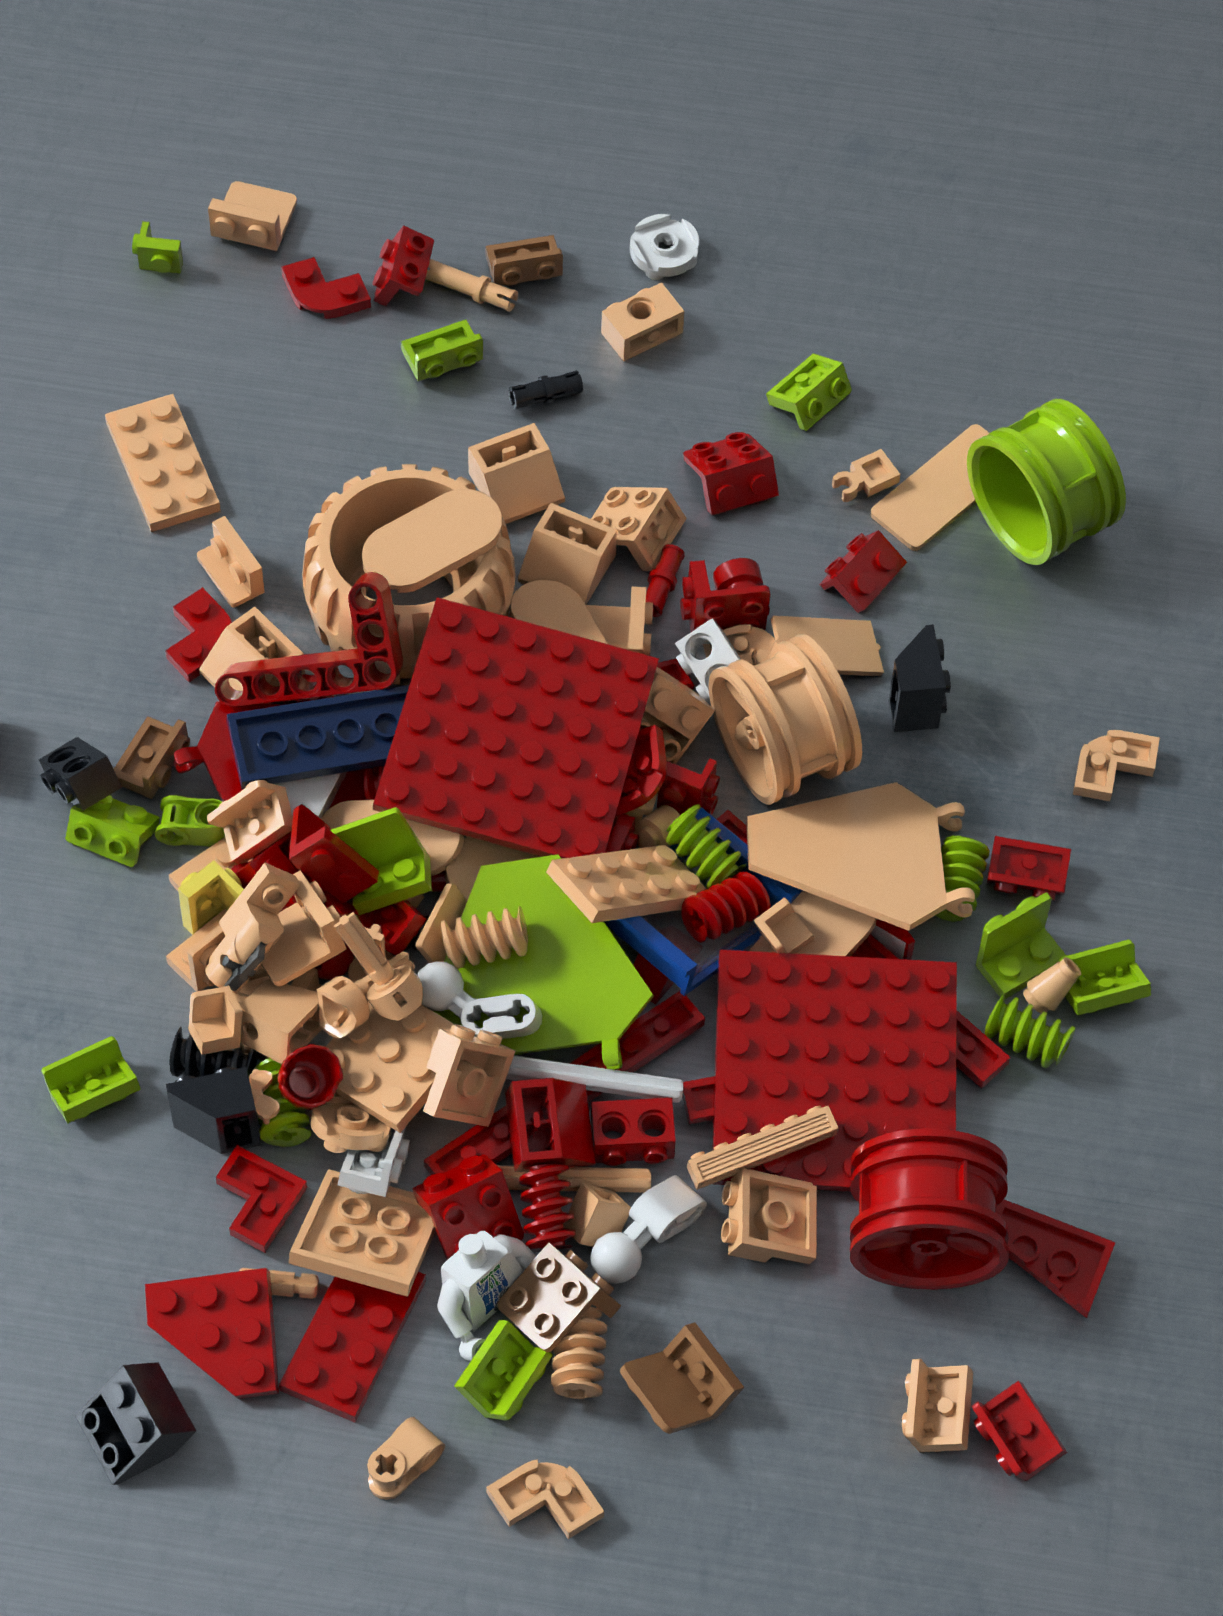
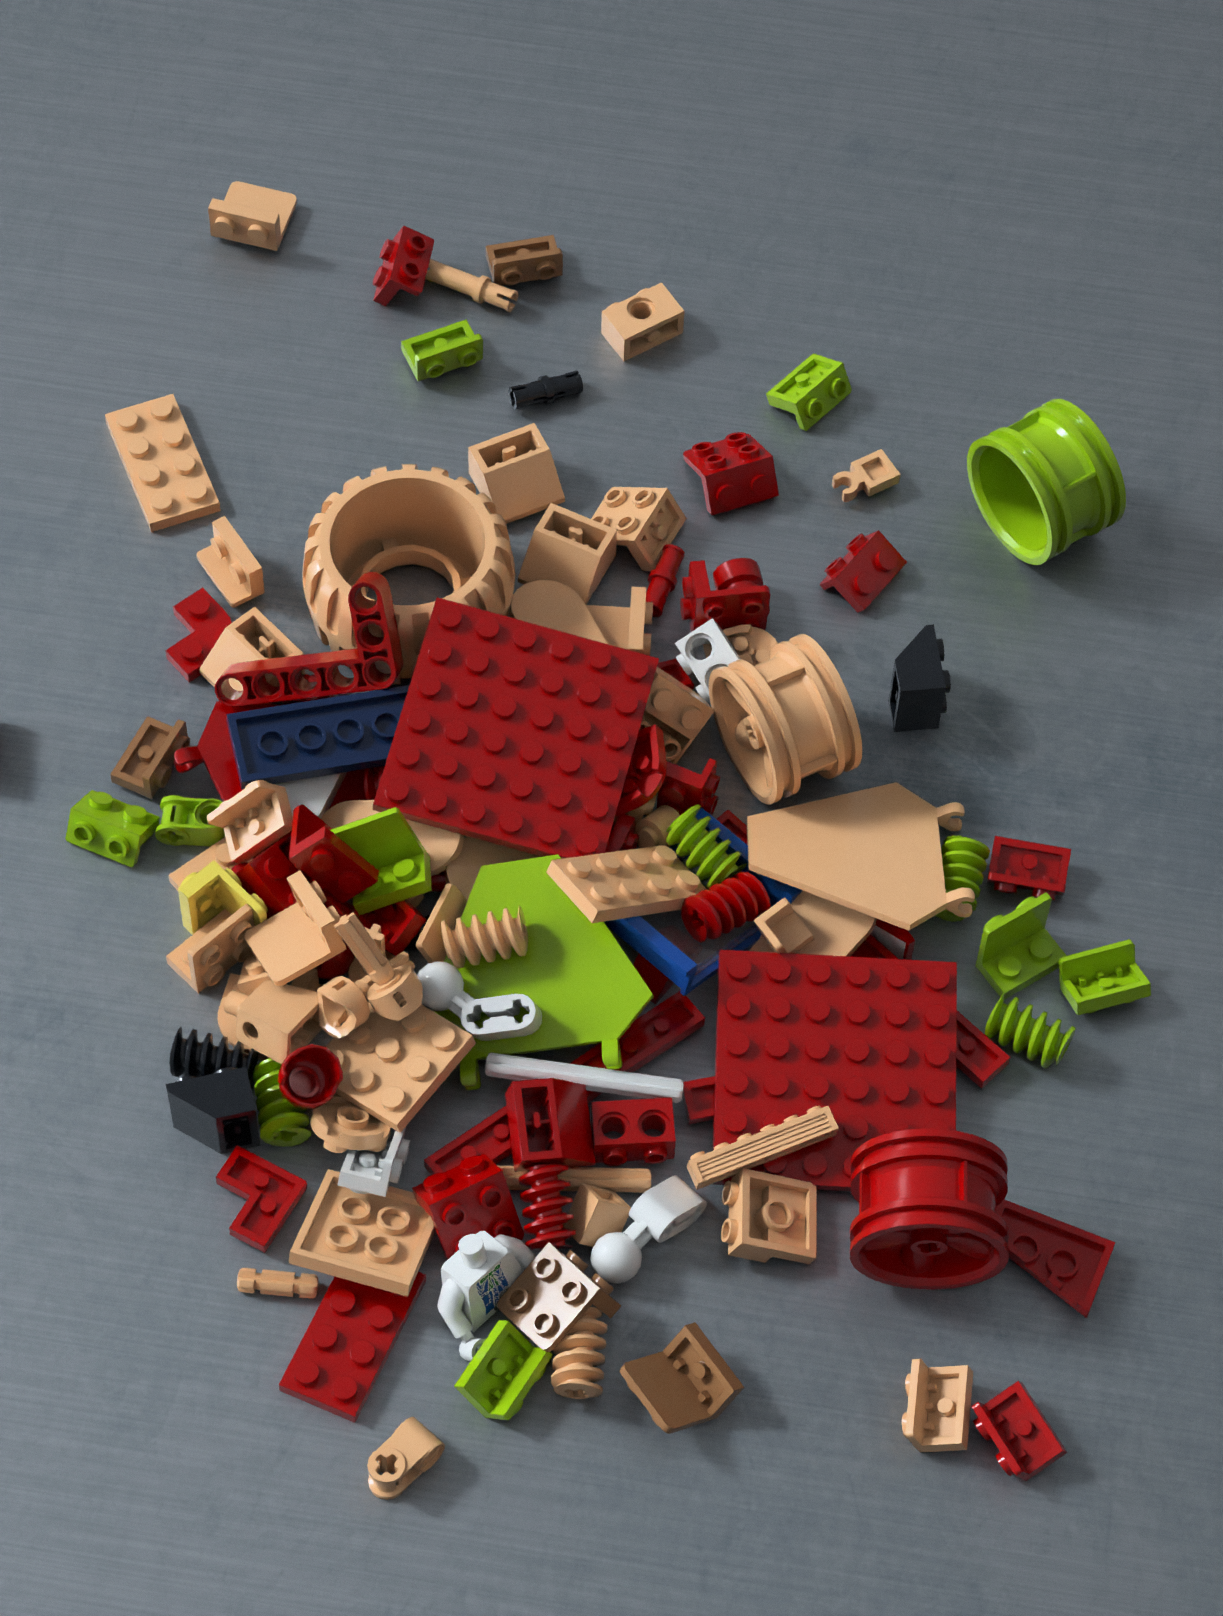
black brick [39,737,122,811] -> none
lime bracket [41,1036,141,1124] -> none
black slope [75,1362,196,1485] -> none
lime bracket [132,221,183,274] -> none
red plate [145,1268,279,1399] -> none
light nougat panel [188,986,243,1055] -> none
light nougat plate [205,863,300,994] -> none
light nougat piece [249,1069,280,1124] -> none
red plate [281,257,371,319] -> none
light nougat tile [362,489,502,593] -> none
light nougat plate [423,1024,515,1127] -> none
light nougat plate [486,1459,604,1539] -> none
white plate [630,214,699,280] -> none
light nougat piece [770,615,884,676] -> none
light nougat piece [870,424,989,551] -> none
light nougat cone [1023,957,1081,1013] -> none
light nougat plate [1073,730,1160,801] -> none

